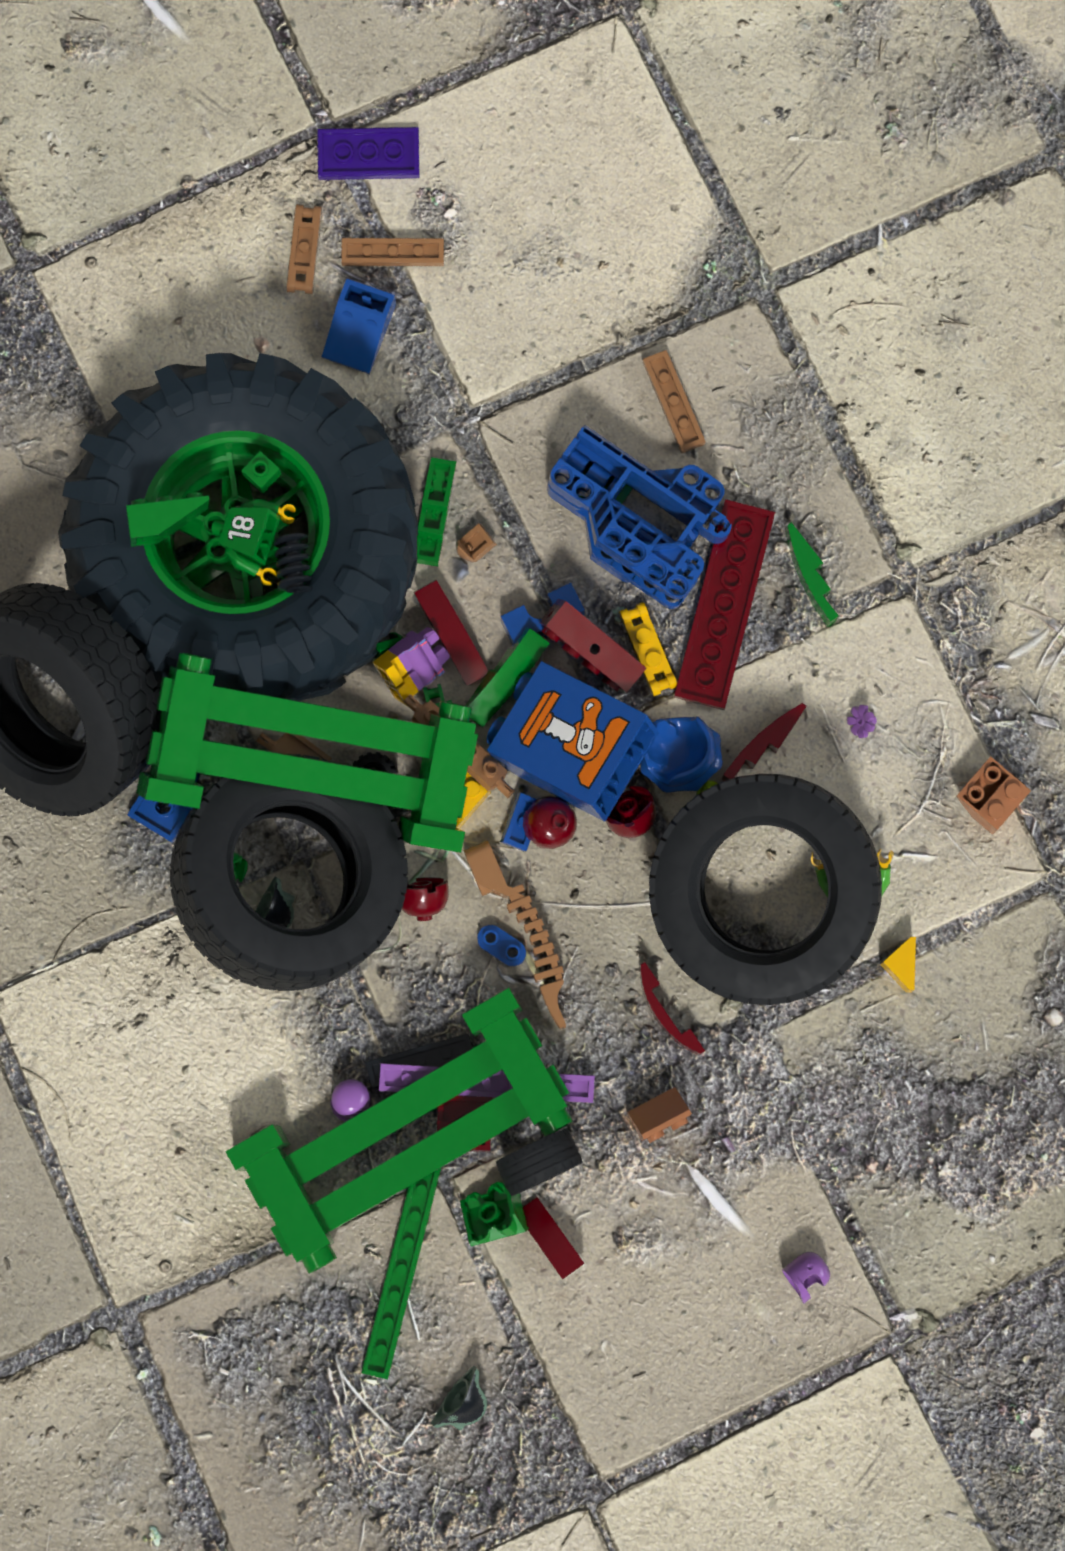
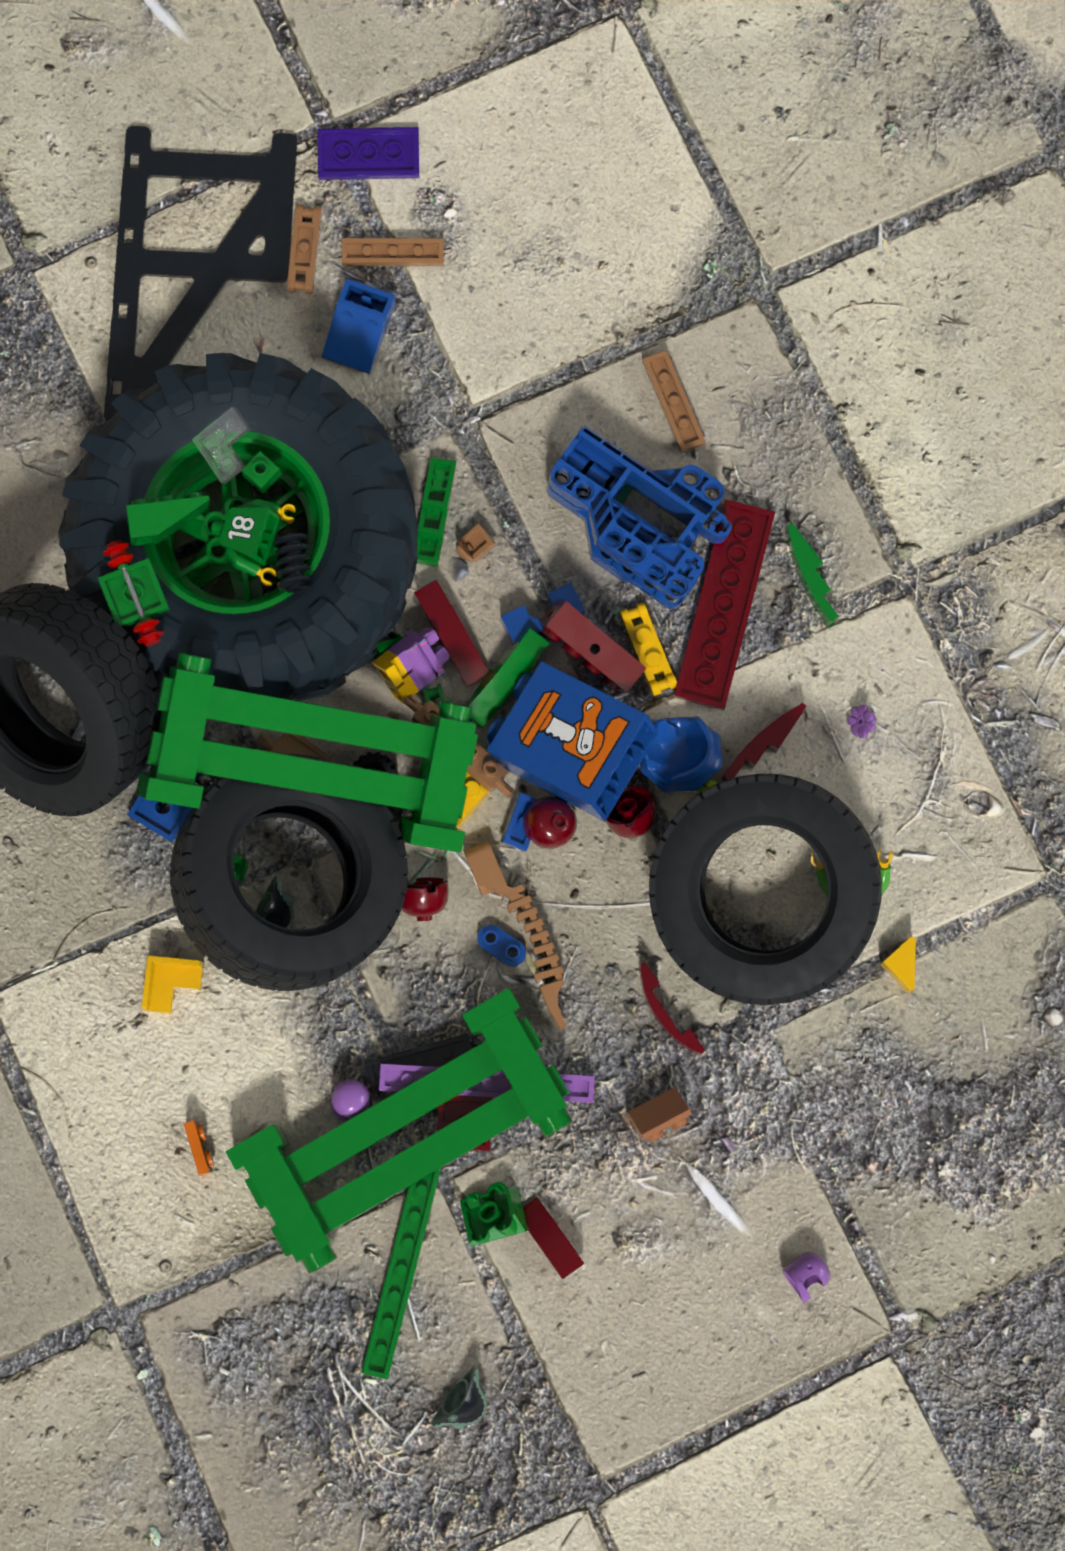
black tyre [496,1128,583,1196] -> none
nougat slope [956,756,1031,834] -> none
none -> green plate [98,540,170,646]
none -> black piece [104,126,298,421]
none -> yellow panel [141,955,204,1014]
none -> orange plate [184,1120,214,1176]
none -> clear plate [192,407,251,484]

